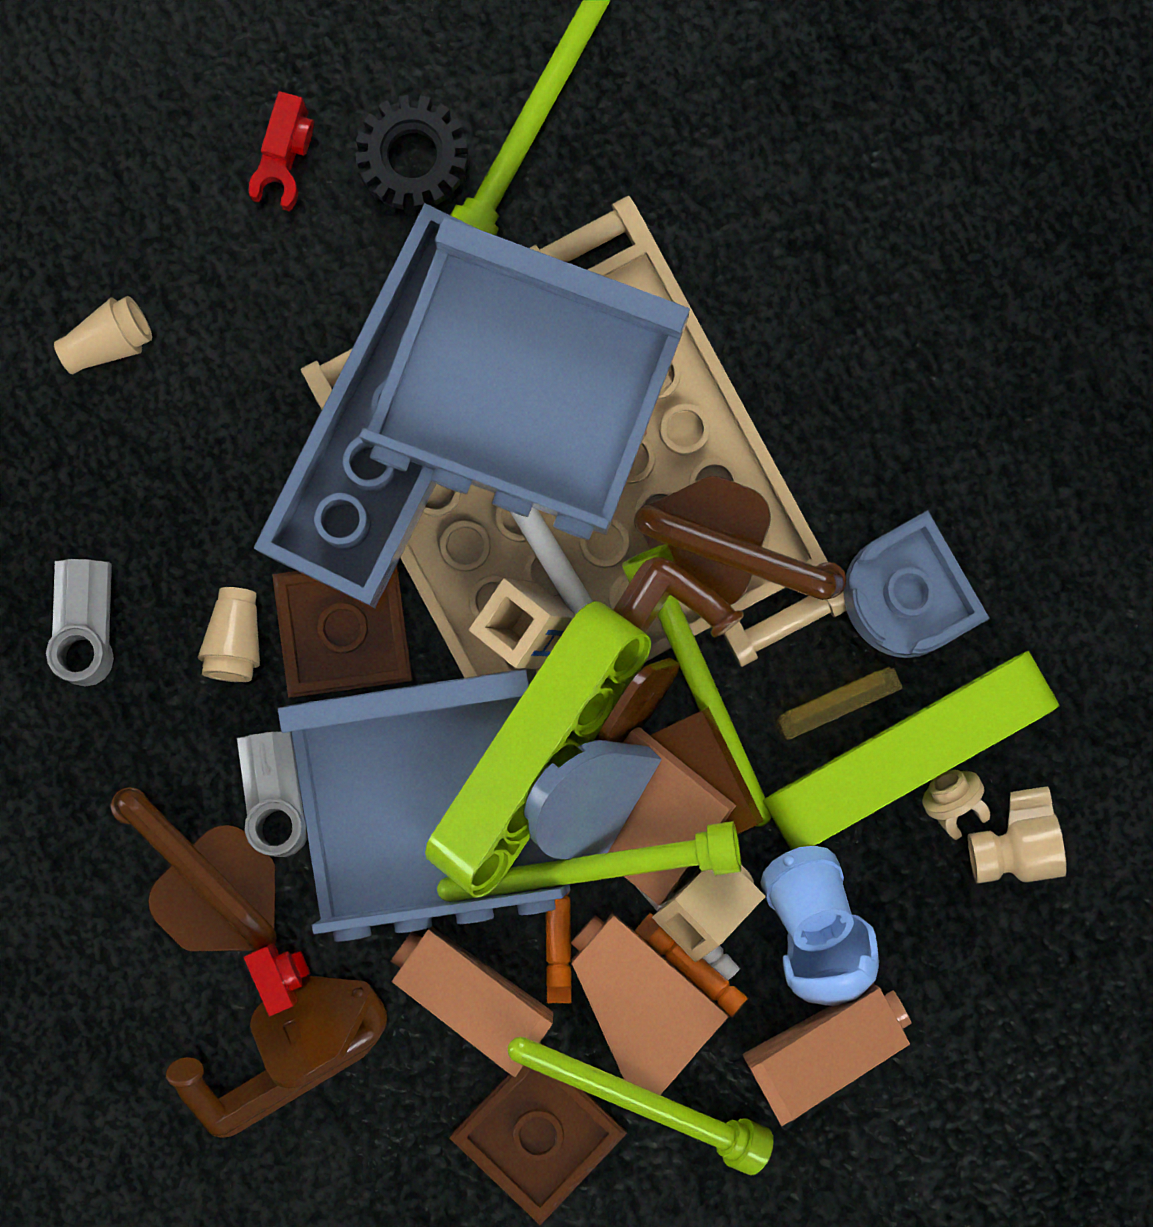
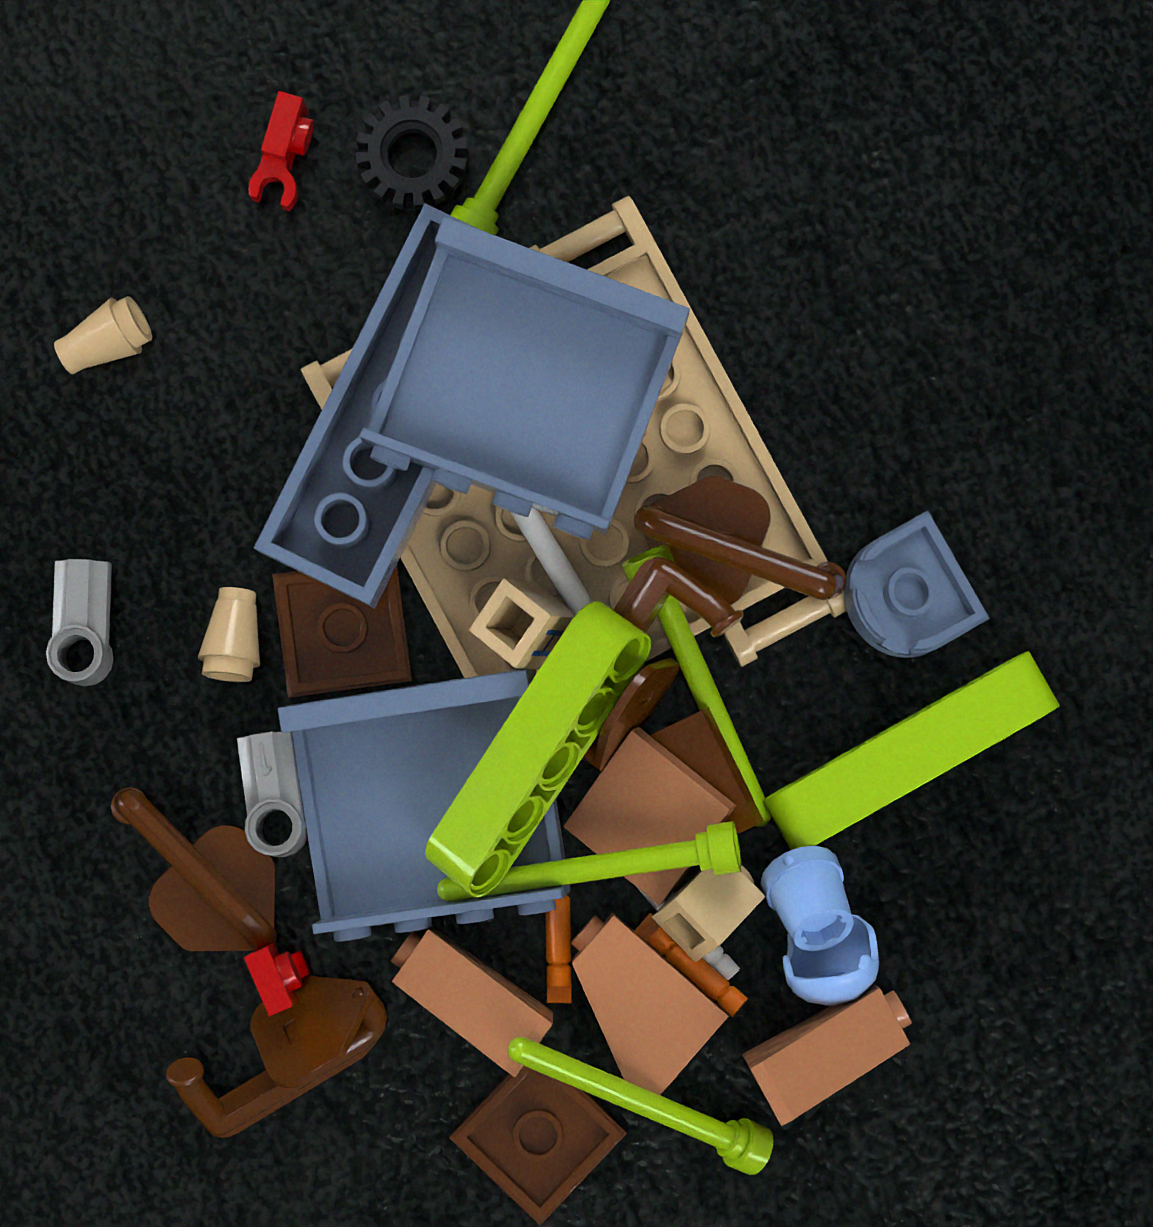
sand blue tile [524,740,662,860] -> none
clear yellow tile [774,667,903,740] -> none
tan plate [922,770,990,840] -> none
tan piece [968,786,1066,884] -> none

